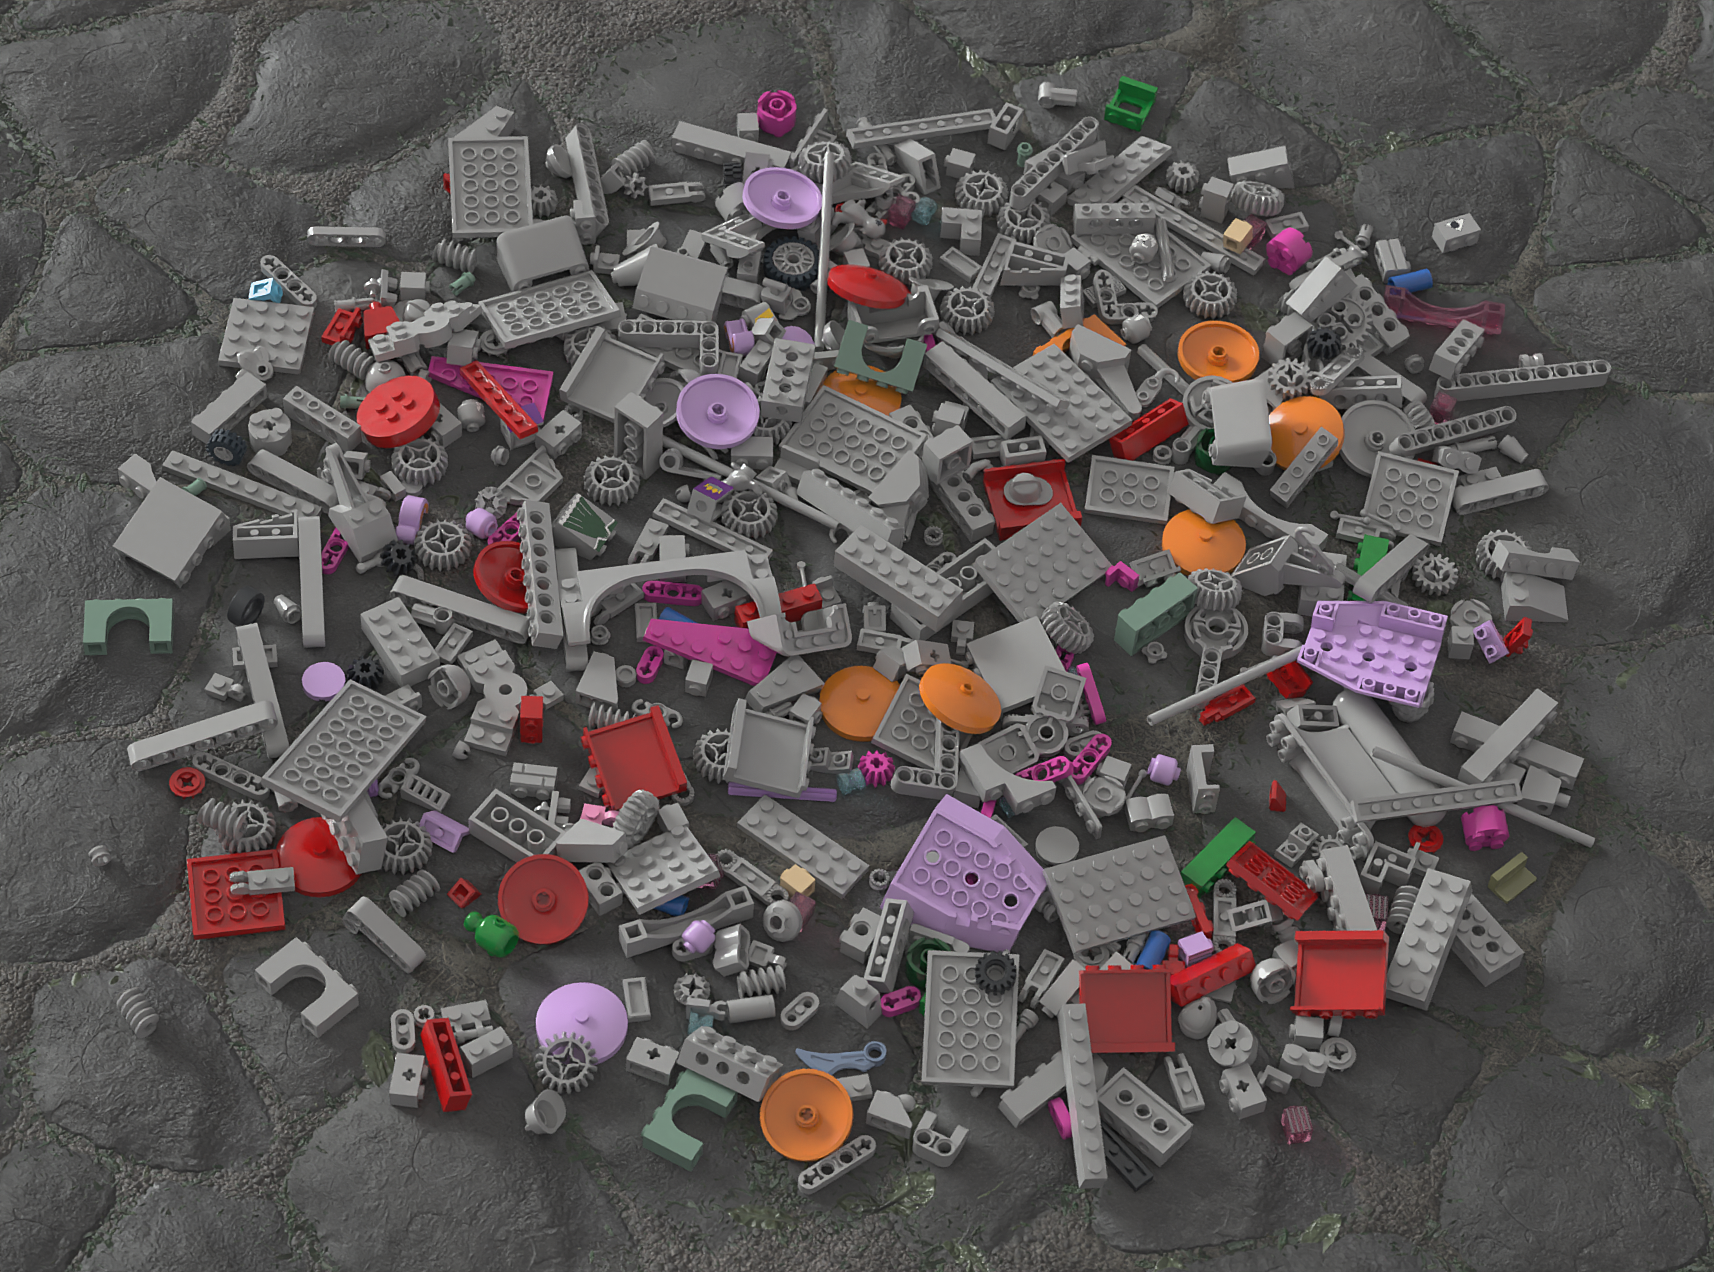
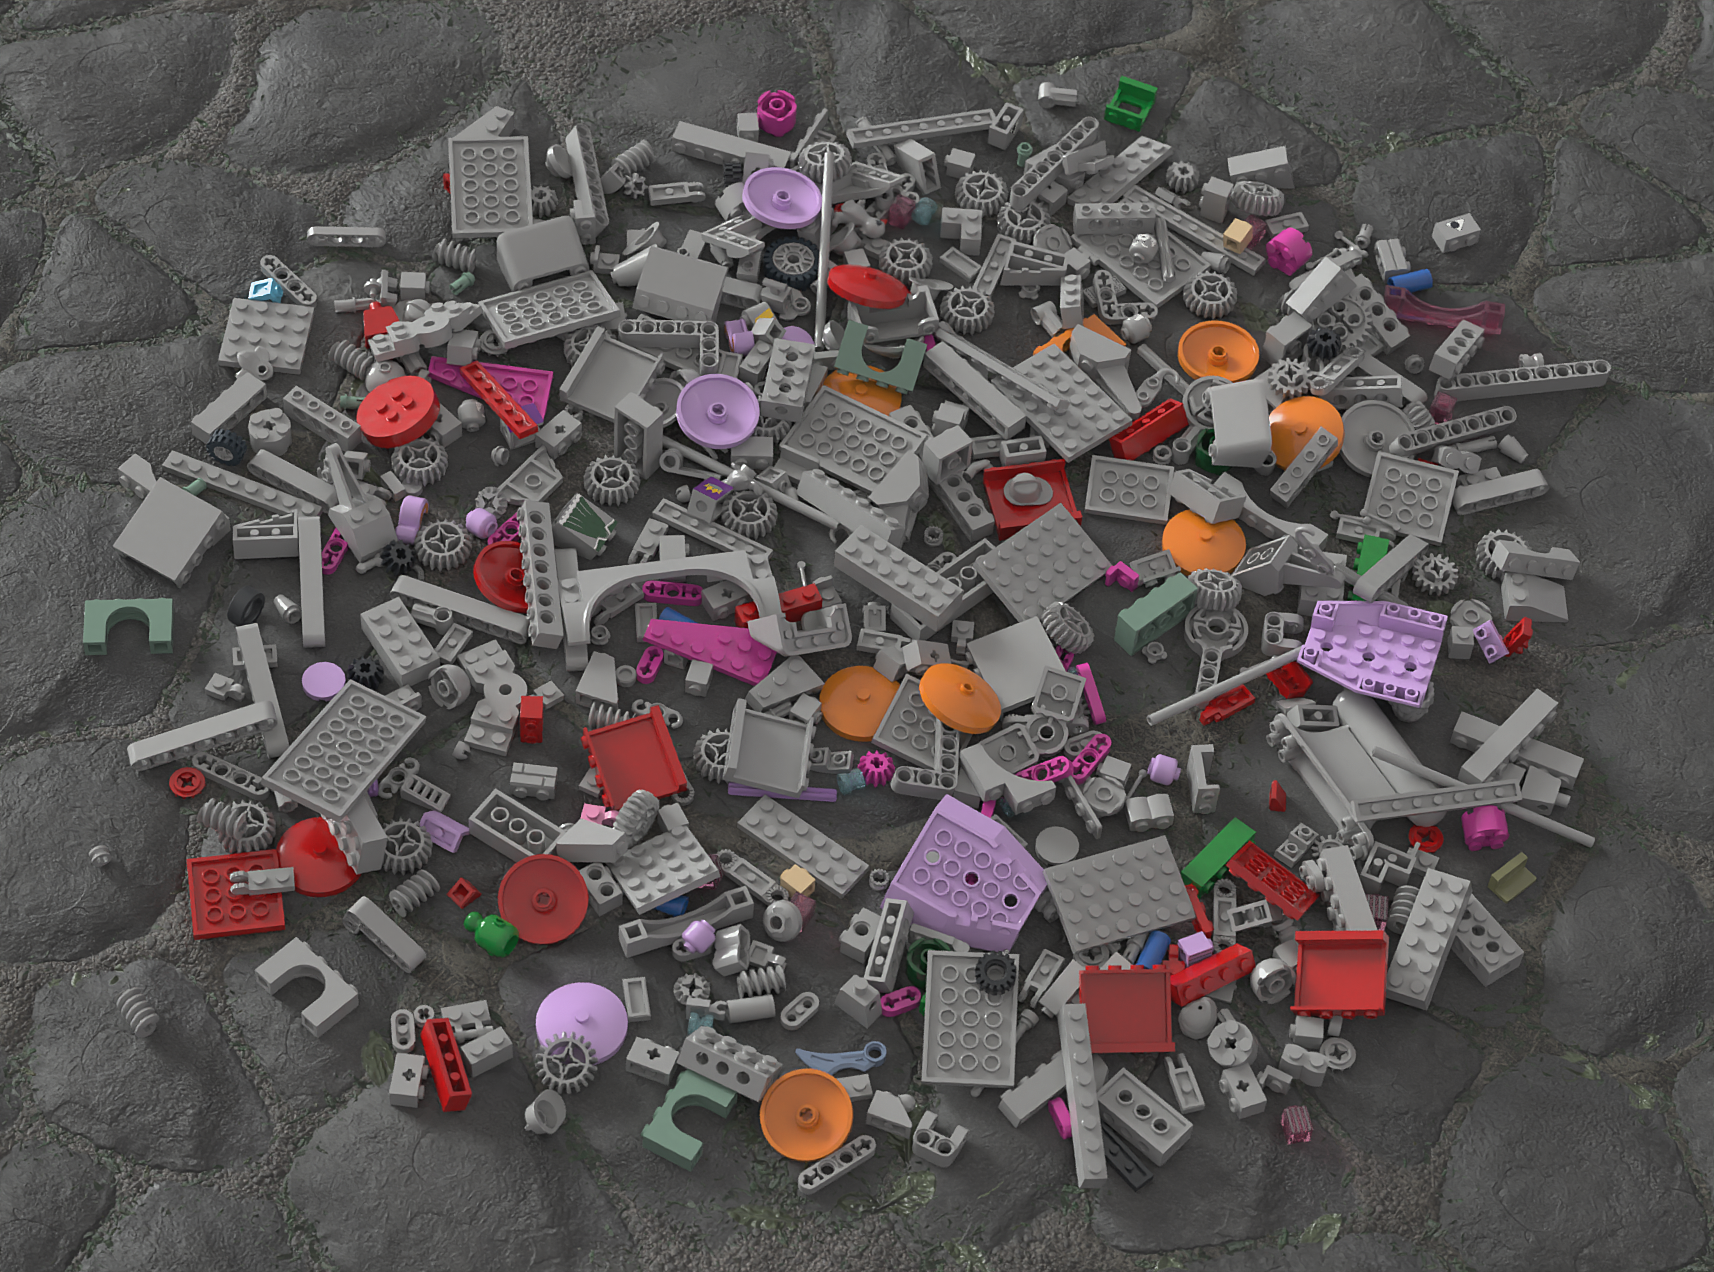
red bracket [322,307,363,346] -> none
light grey hips [534,791,571,827] -> none

